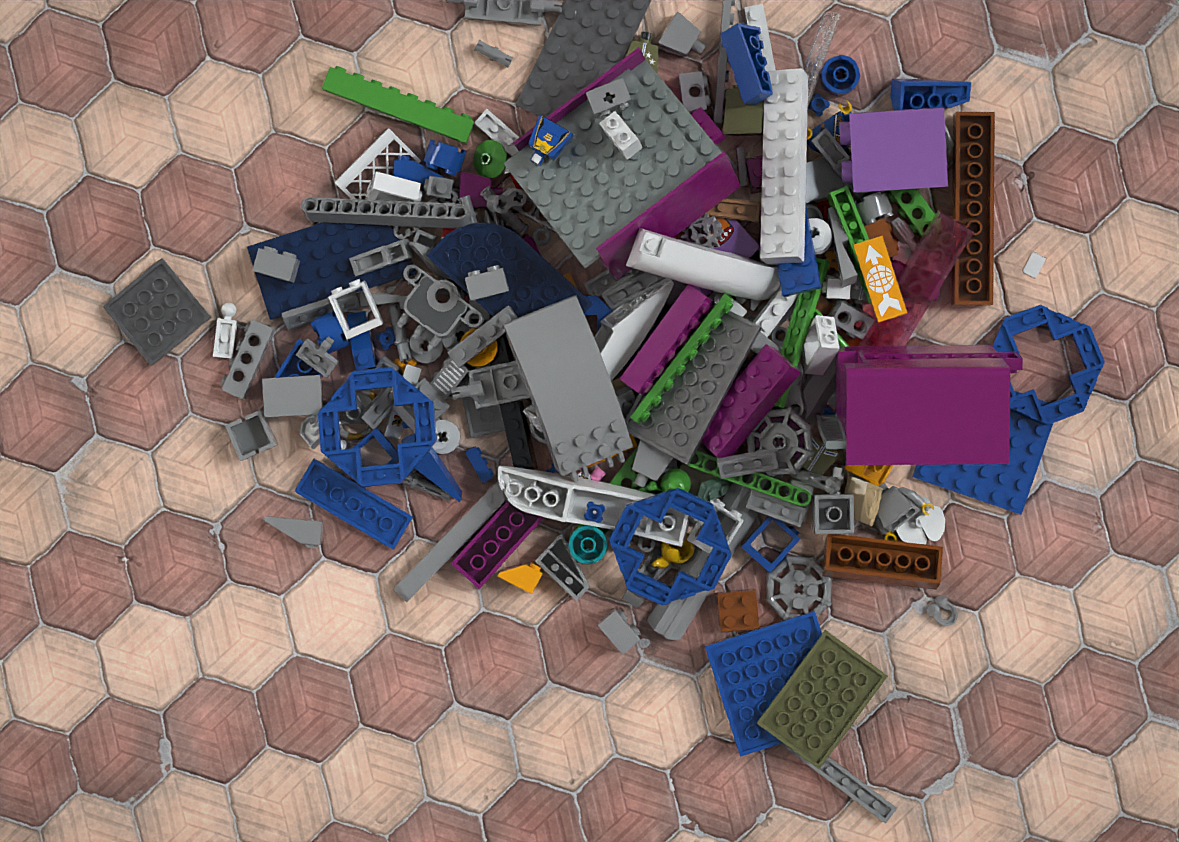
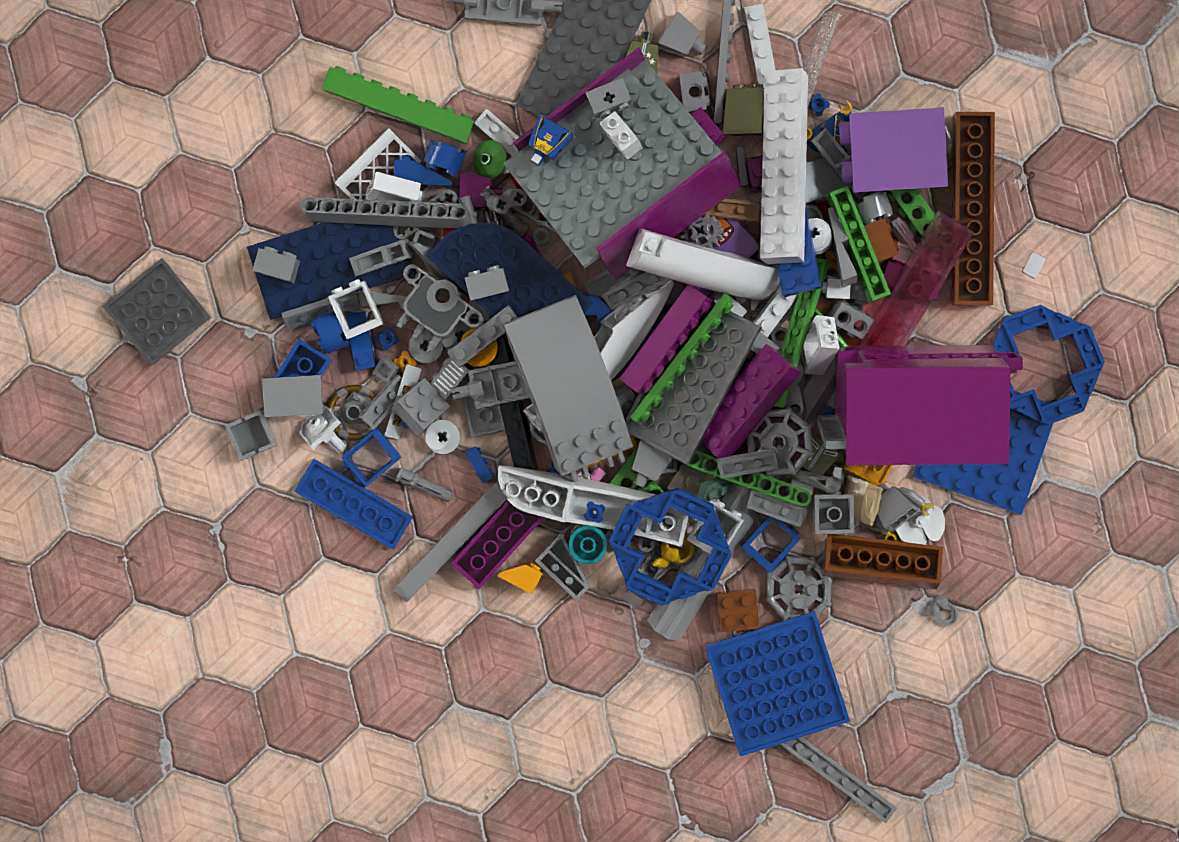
white plate [213,302,238,359] -> none
light grey brick [221,319,276,399] -> none
light grey slope [264,516,324,548] -> none
light grey plate [296,336,339,378] -> none
blue plate [318,367,437,487] -> none
light grey pin [388,304,412,362] -> none
blue wedge [401,433,462,502] -> none
light grey bracket [424,176,454,199] -> none
light grey pin [474,39,513,68] -> none
light grey brick [598,608,641,655] -> none
bright green hat [661,468,691,492] -> none
blue wedge [720,23,773,105] -> none
olive plate [756,630,888,769] -> none
blue brick [820,55,860,96] -> none
light orange sticker [853,236,907,322] -> none
blue wedge [890,79,971,110] -> none

